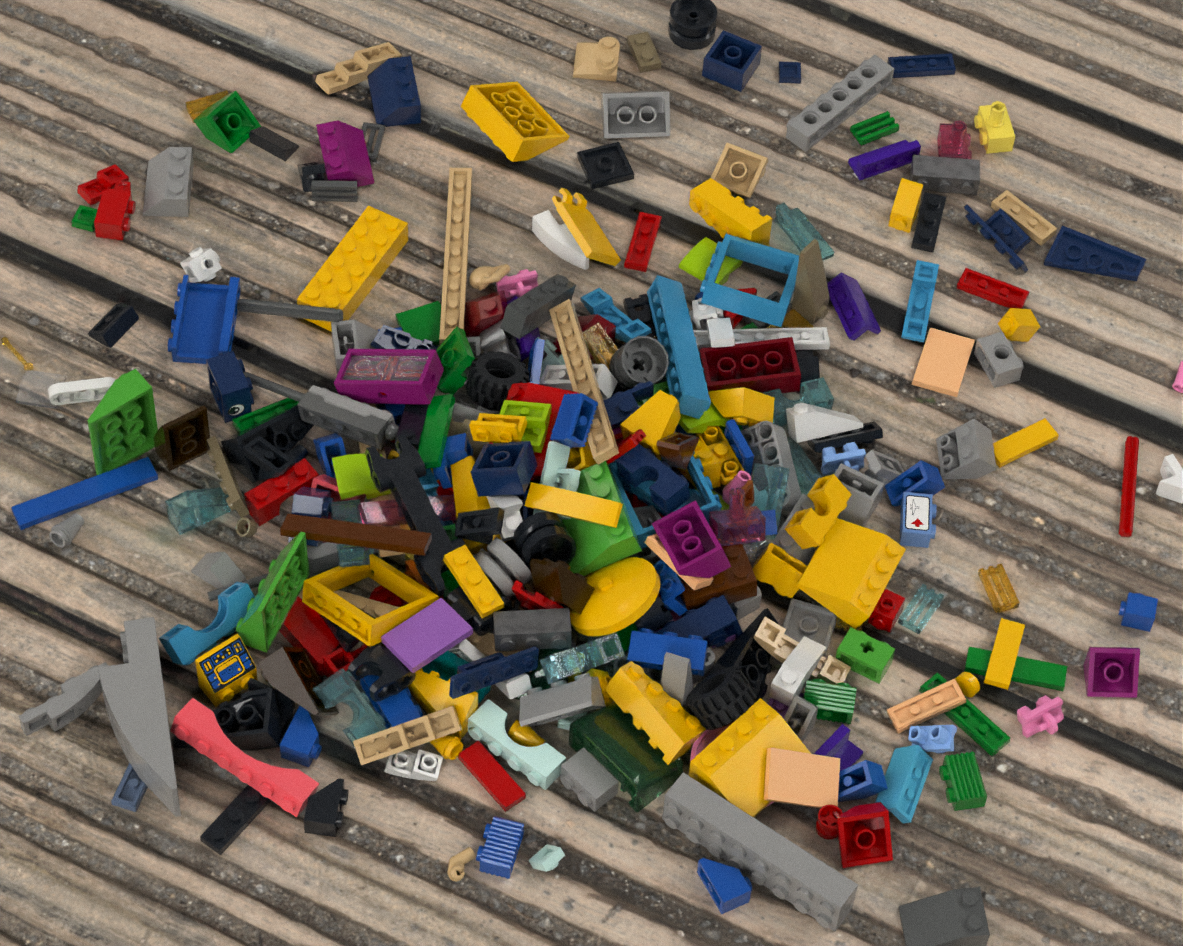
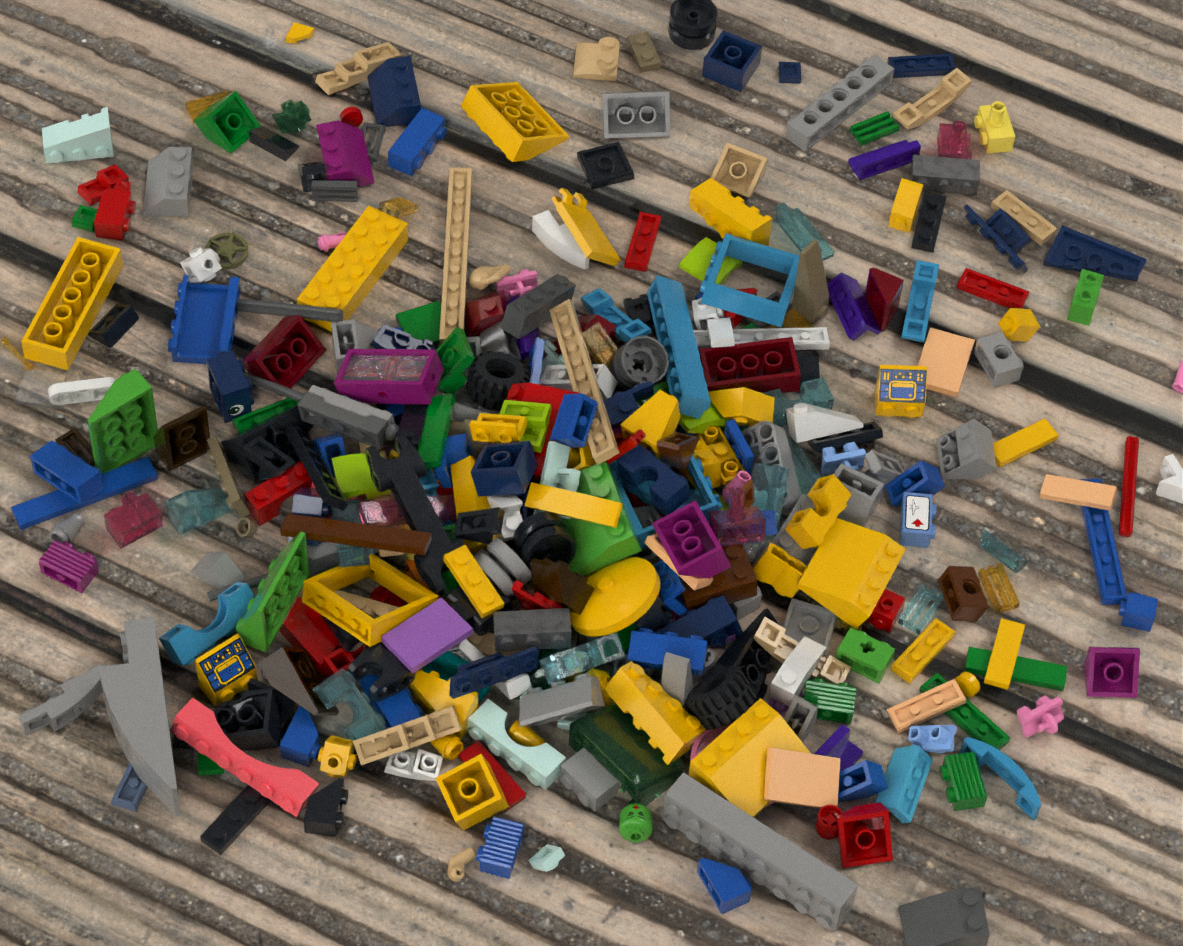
none -> yellow brick [21,237,123,371]
none -> blue brick [30,440,104,505]
none -> magenta brick [39,540,99,593]
none -> light aqua wedge [42,107,114,163]
none -> dark brown tile [55,428,95,467]
none -> clear pink brick [104,492,163,549]
none -> green tile [198,752,224,776]
none -> olive wheel [205,232,248,269]
none -> dark red slope [242,314,326,396]
none -> clear green brick [272,99,312,134]
none -> black tile [285,425,348,511]
none -> yellow tile [286,22,314,43]
none -> bright pink pin [318,232,346,252]
none -> yellow brick [318,735,357,778]
none -> red tile [340,107,363,127]
none -> clear yellow tile [378,197,418,218]
none -> blue brick [388,108,447,176]
none -> yellow brick [435,754,509,831]
none -> bright green head [619,803,653,842]
none -> dark red slope [865,268,904,332]
none -> slope [874,365,927,418]
none -> yellow tile [890,618,956,684]
none -> tan slope [893,68,972,129]
none -> reddish brown brick [938,566,989,621]
none -> dark azure slope [960,737,1041,820]
none -> clear light blue slope [980,530,1027,574]
none -> light nougat tile [1040,474,1117,511]
none -> bright green brick [1067,269,1104,326]
none -> blue tile [1079,478,1127,605]

